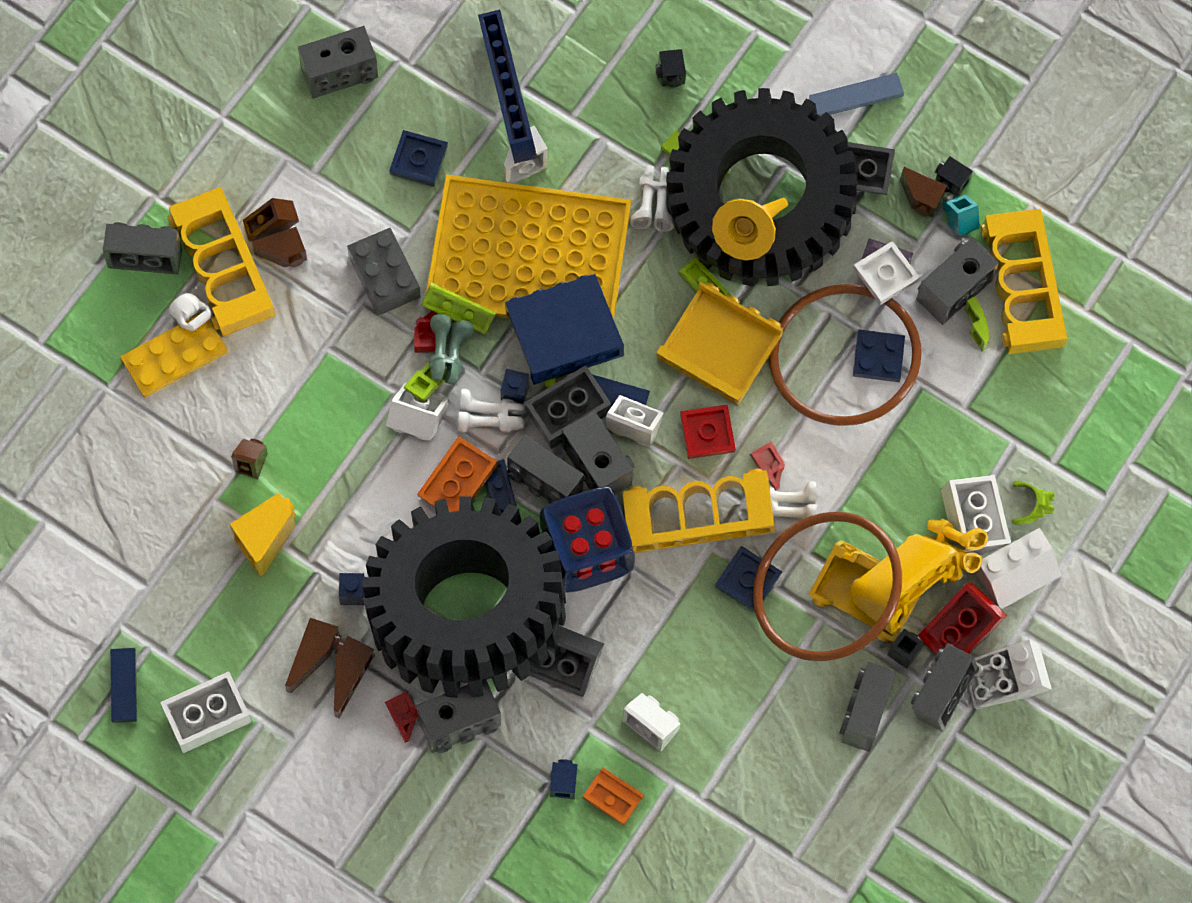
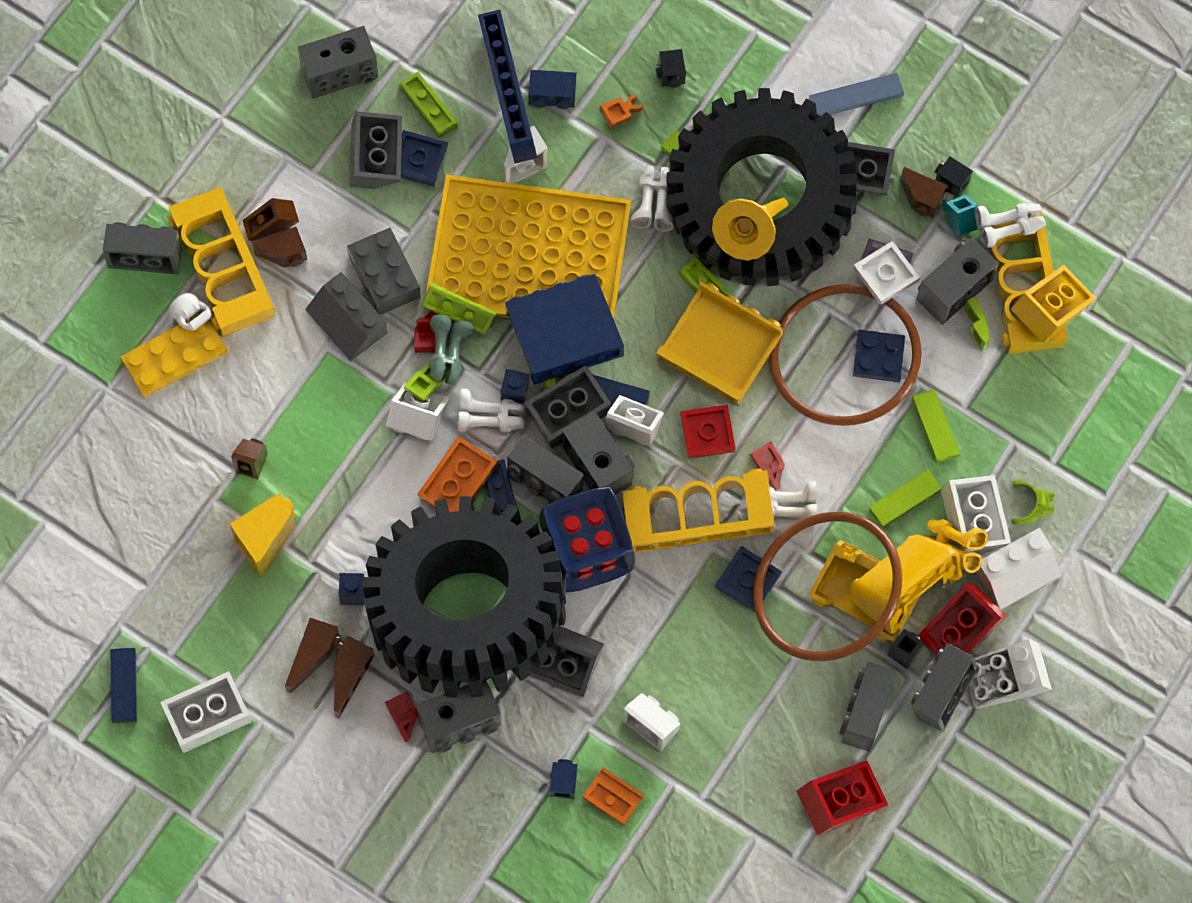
none -> dark grey slope [306,272,387,362]
none -> dark grey slope [350,111,402,189]
none -> lime tile [399,72,458,138]
none -> dark blue brick [528,70,577,109]
none -> orange plate [599,94,643,128]
none -> red slope [796,761,888,836]
none -> lime tile [868,470,942,528]
none -> lime tile [912,389,960,463]
none -> white piece [975,203,1046,248]
none -> yellow slope [1011,265,1097,343]

